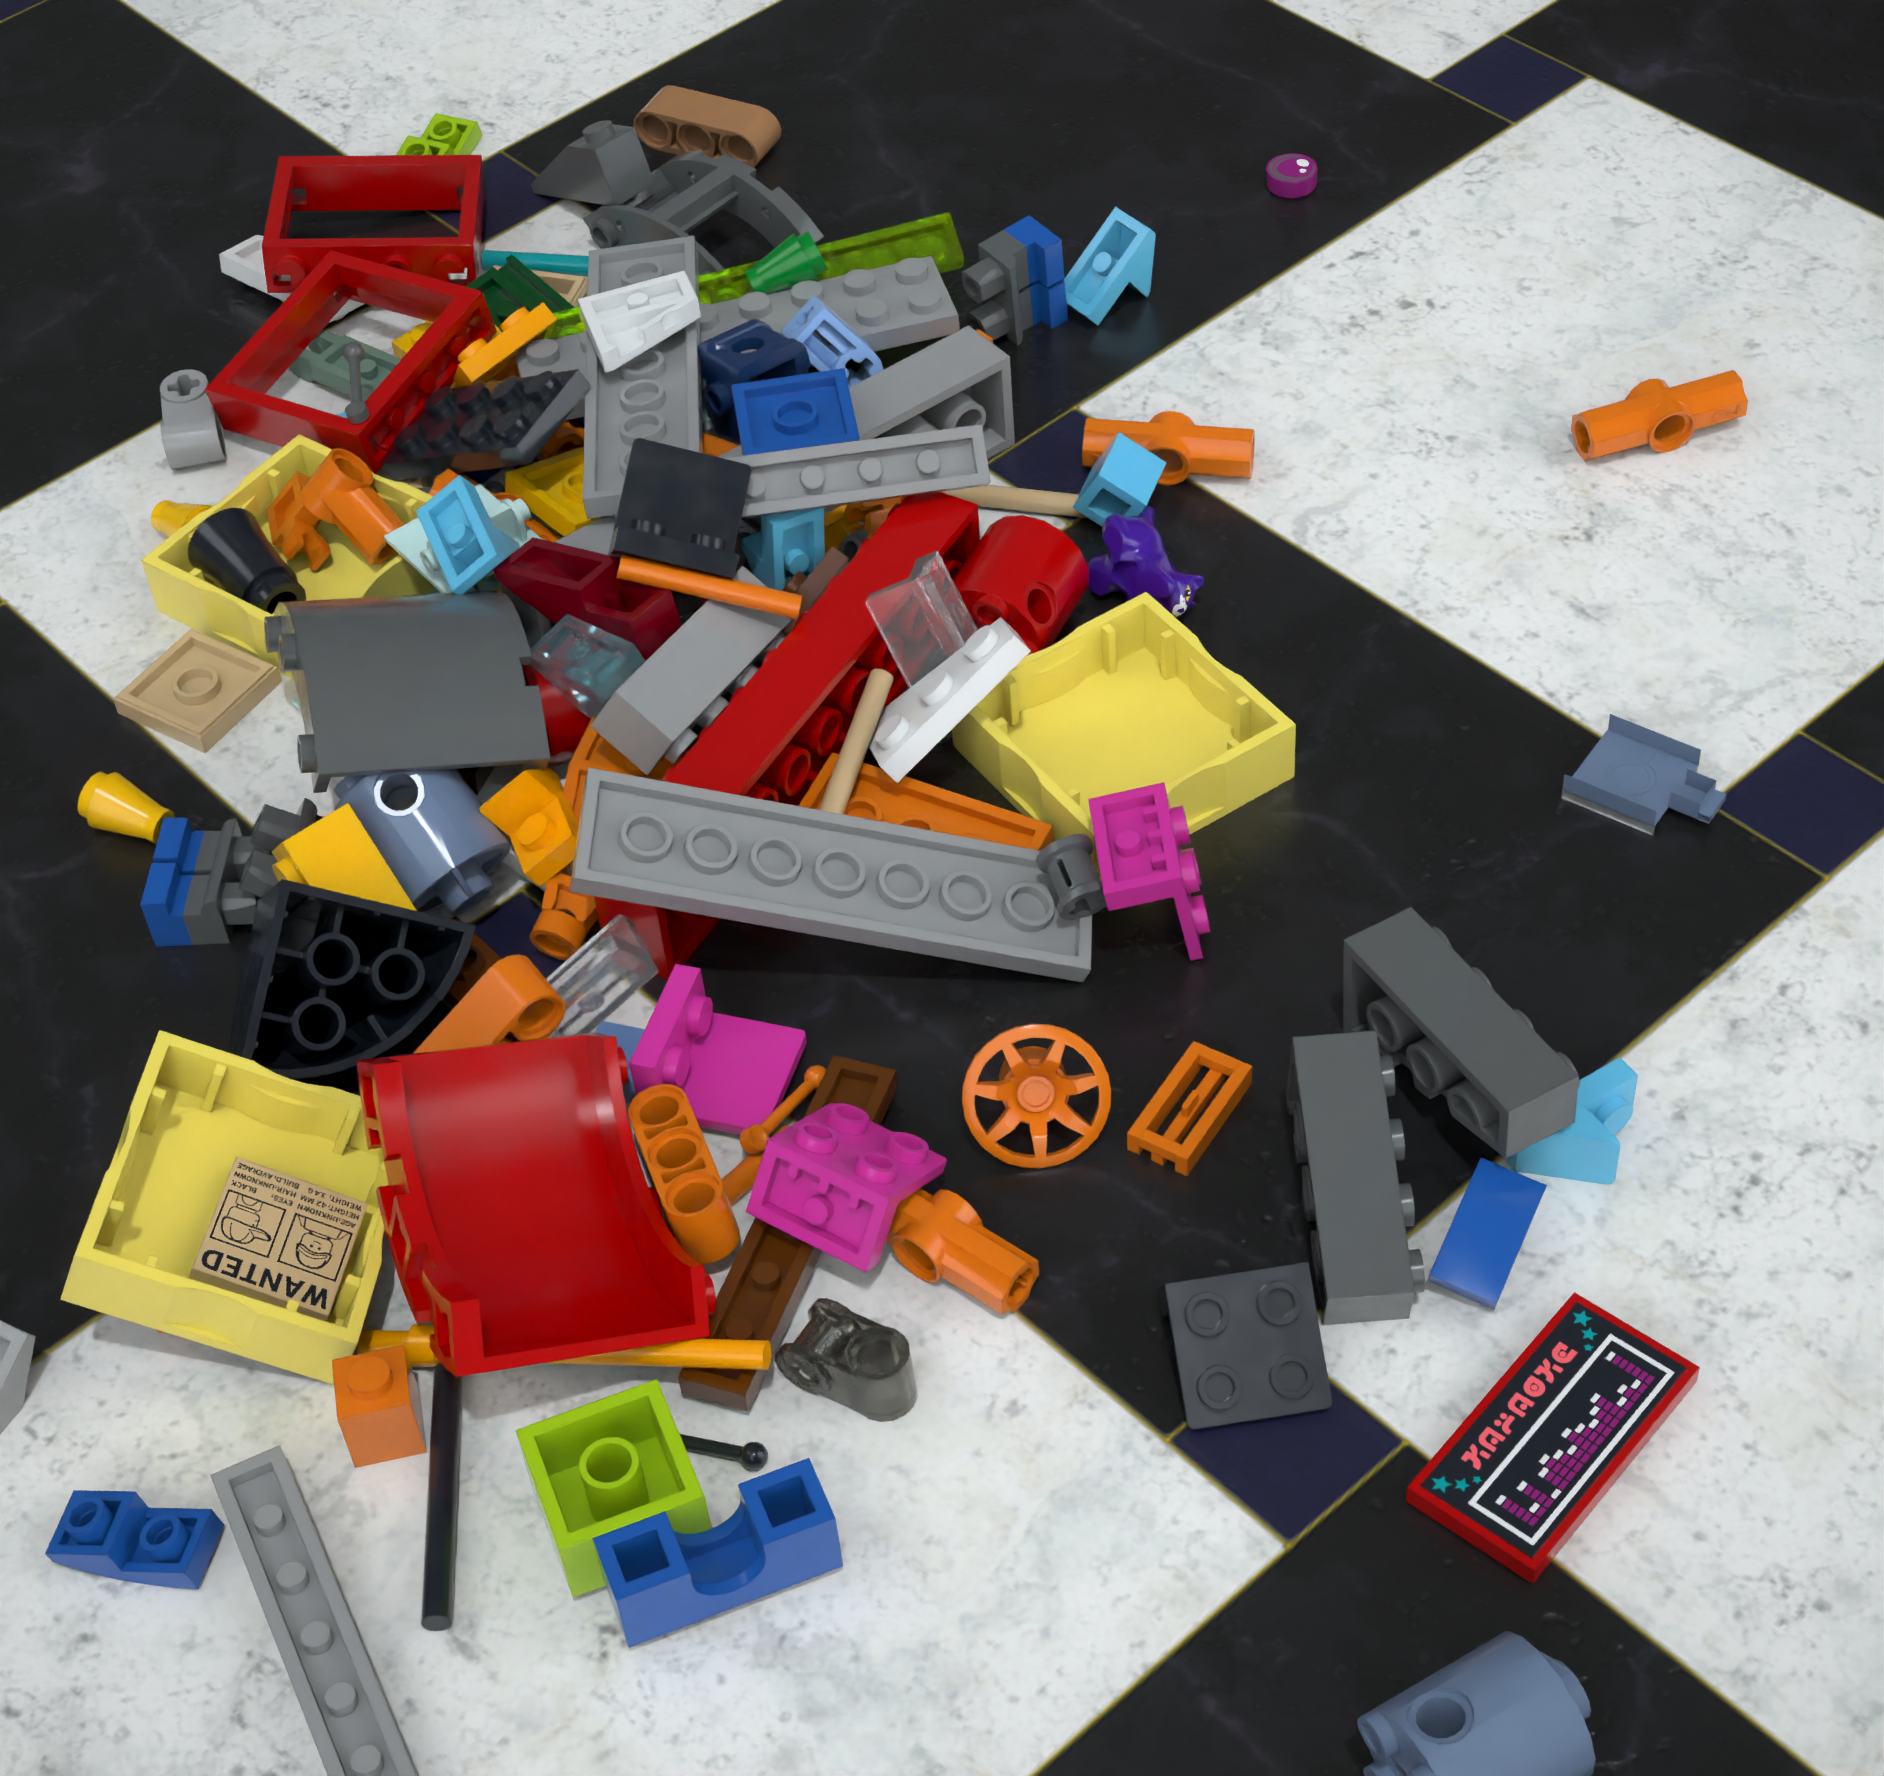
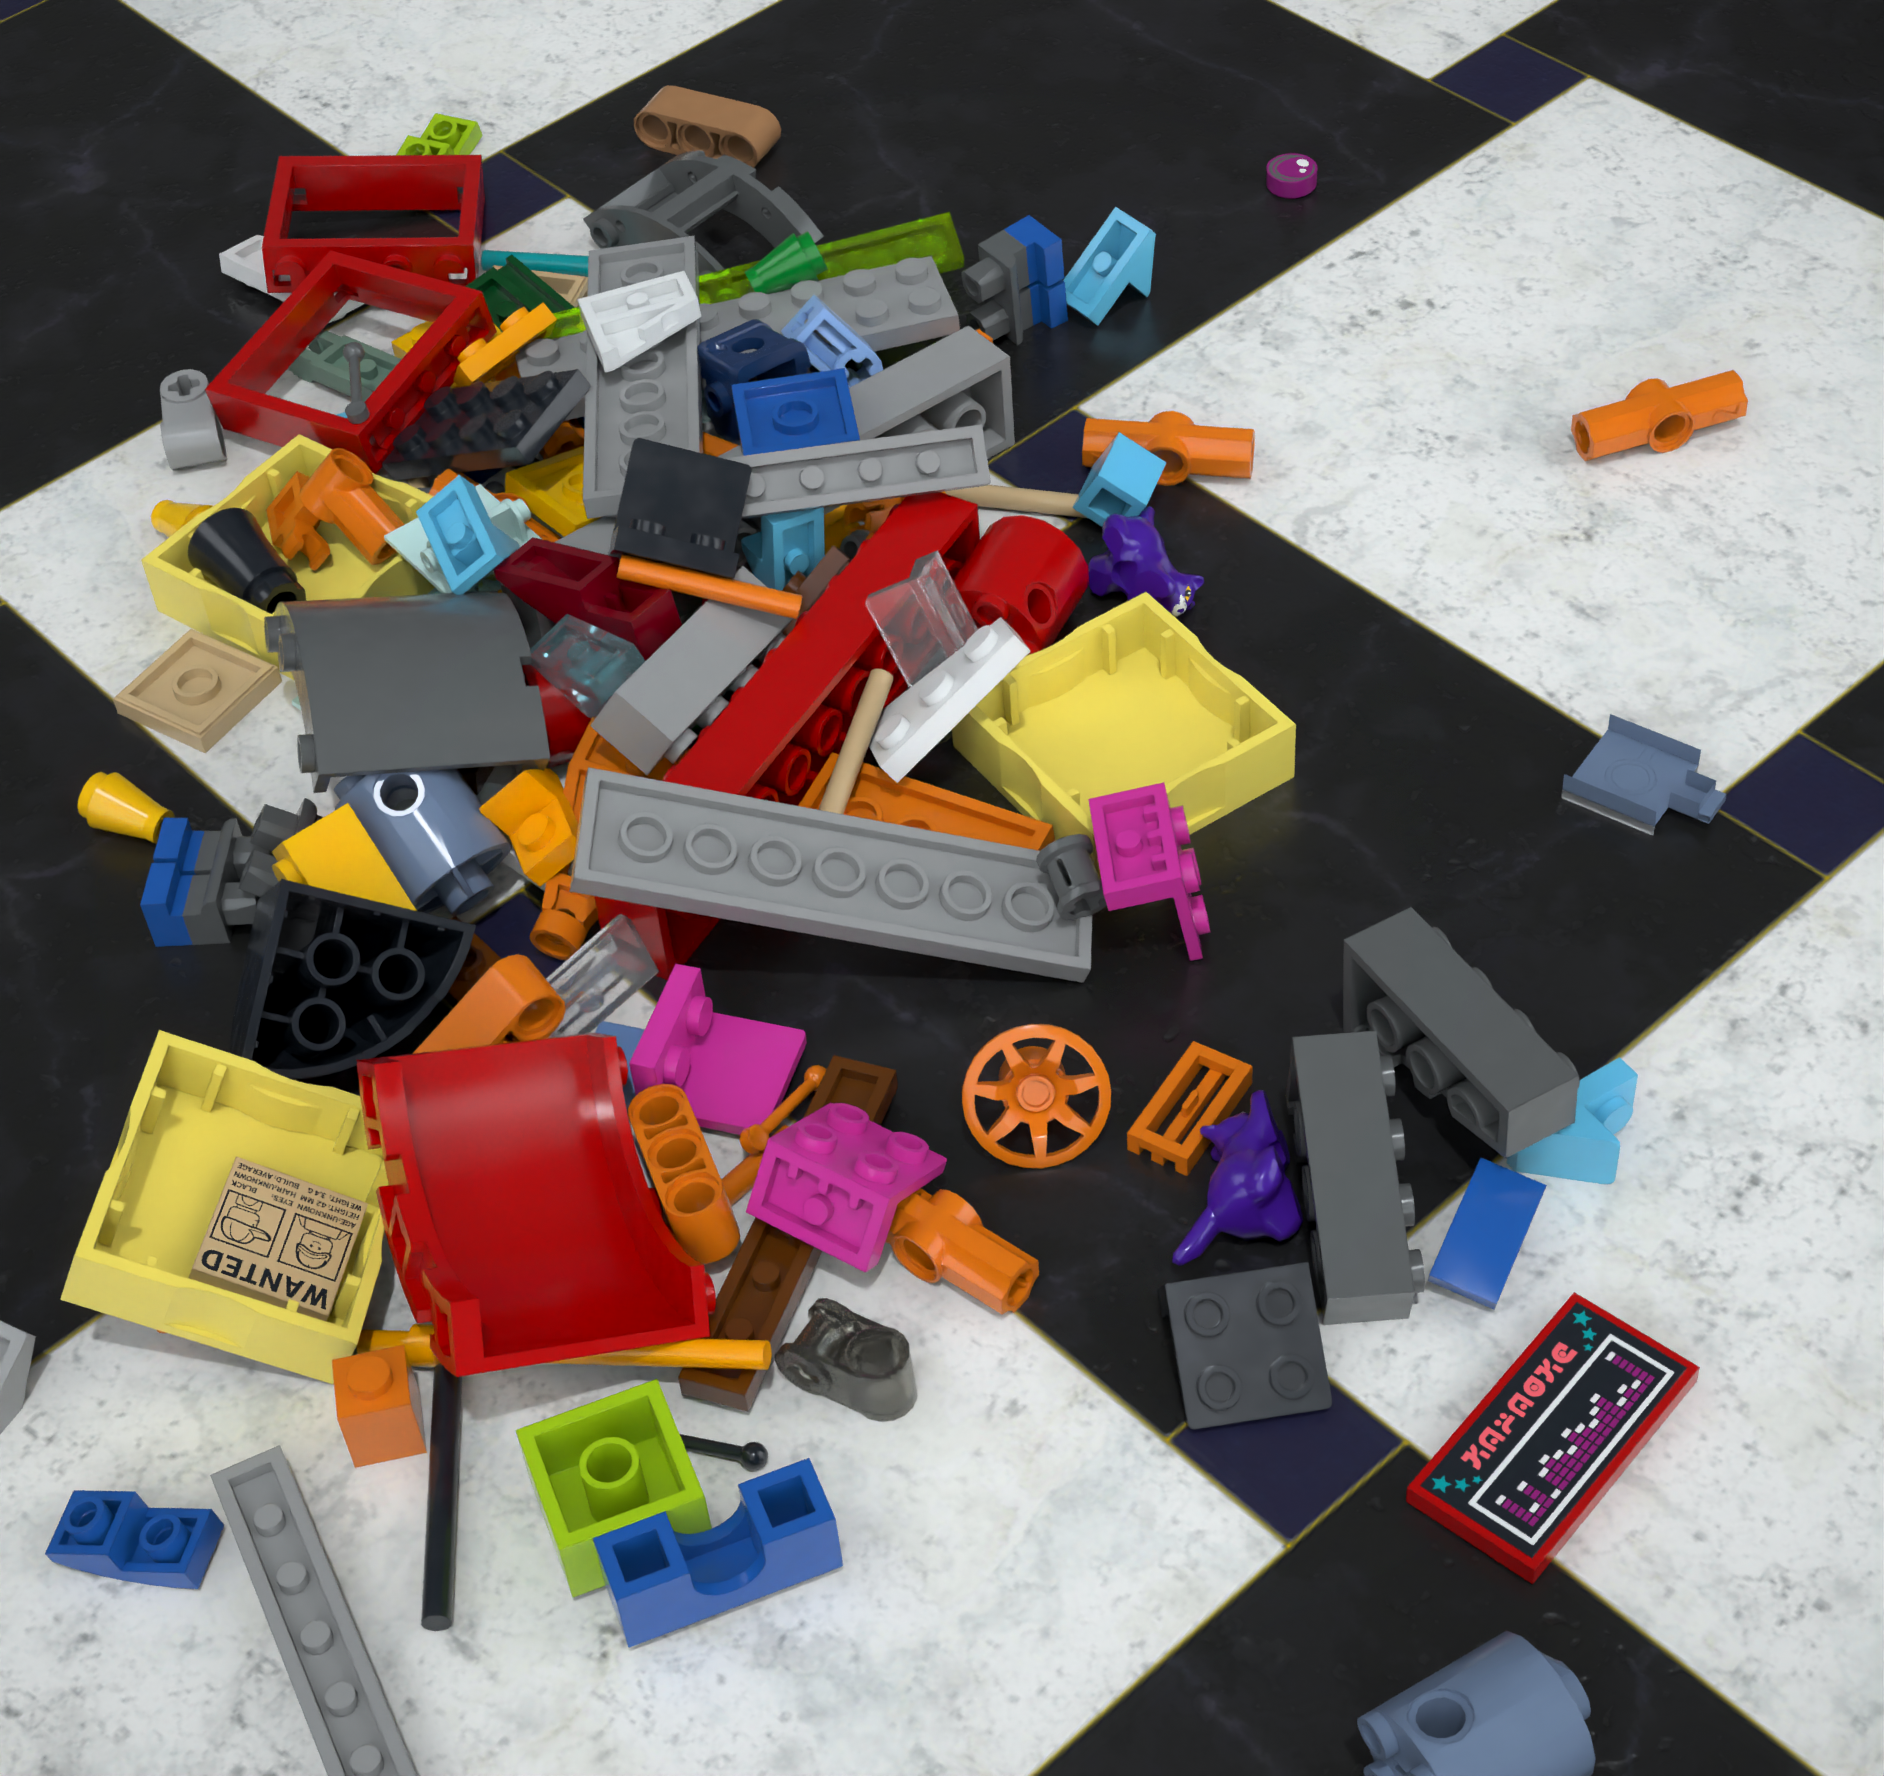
dark grey slope [530,120,655,206] -> none
none -> dark purple animal [1172,1090,1303,1266]

